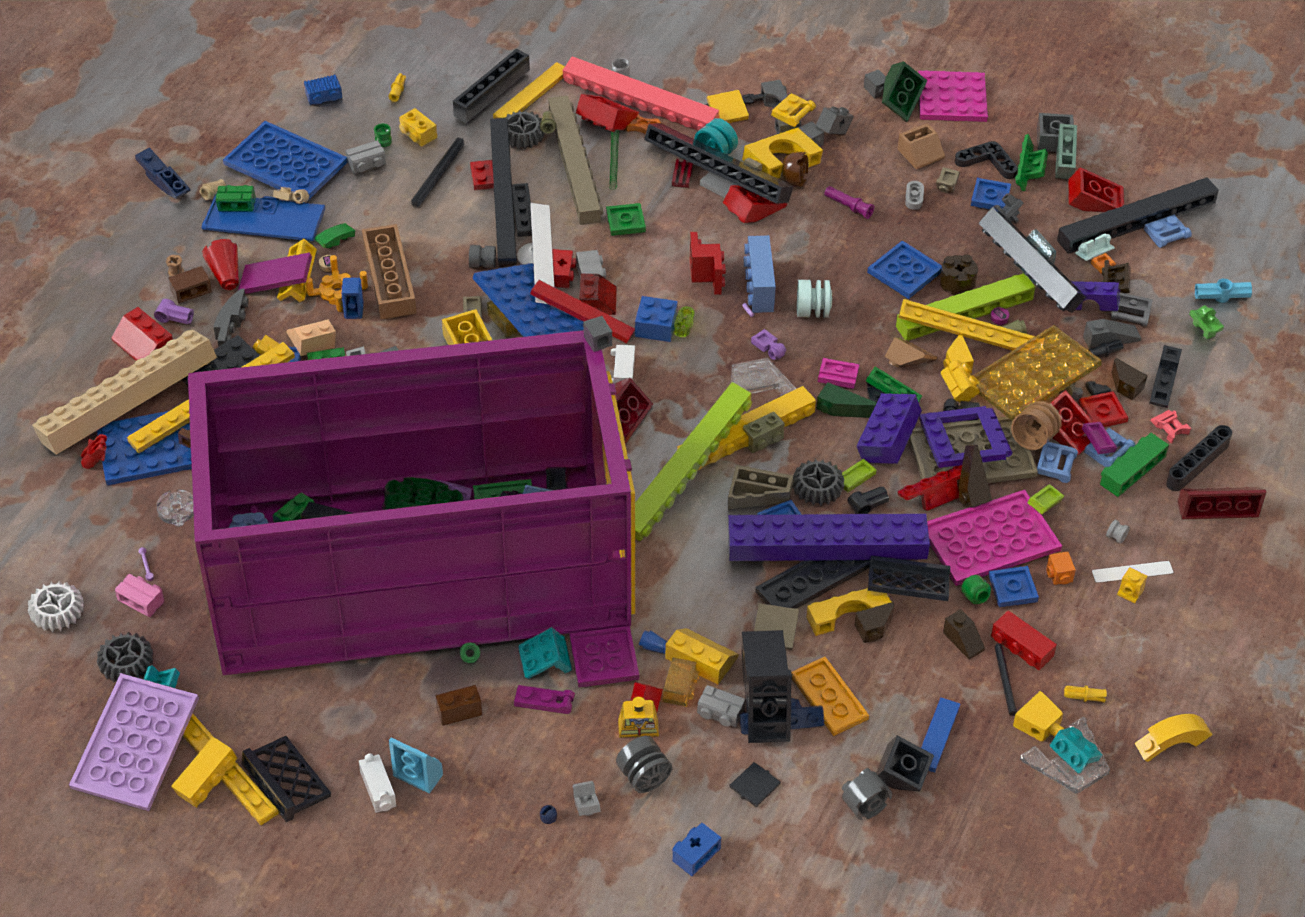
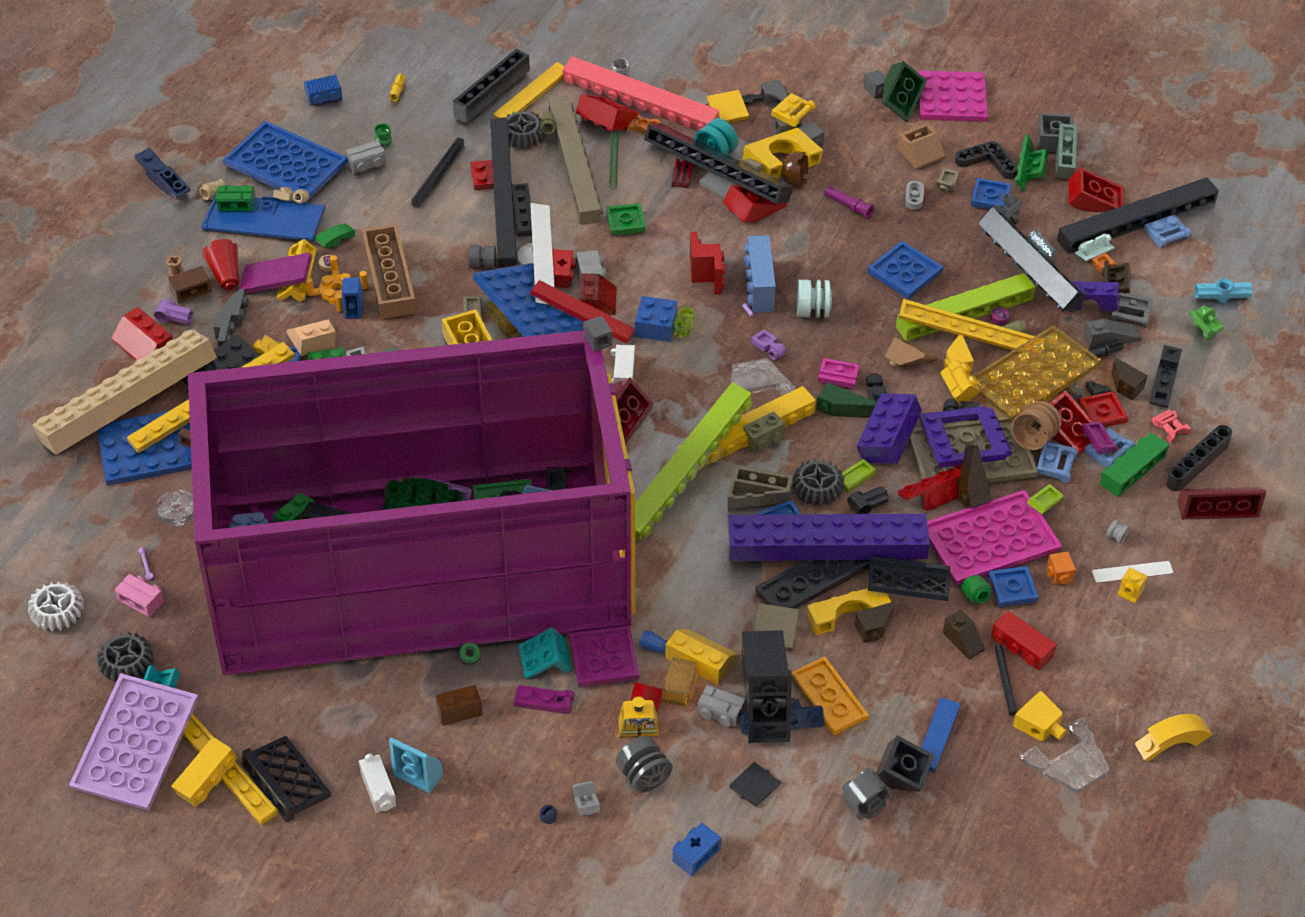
red arm [81,434,107,469] -> none
yellow brick [399,108,437,147] -> none
dark grey brick [815,106,854,134] -> none
green tile [866,366,922,402] -> none
dark brown brick [940,254,978,295] -> none
teal bracket [1050,727,1103,773] -> none
yellow axle [1064,685,1107,703] -> none

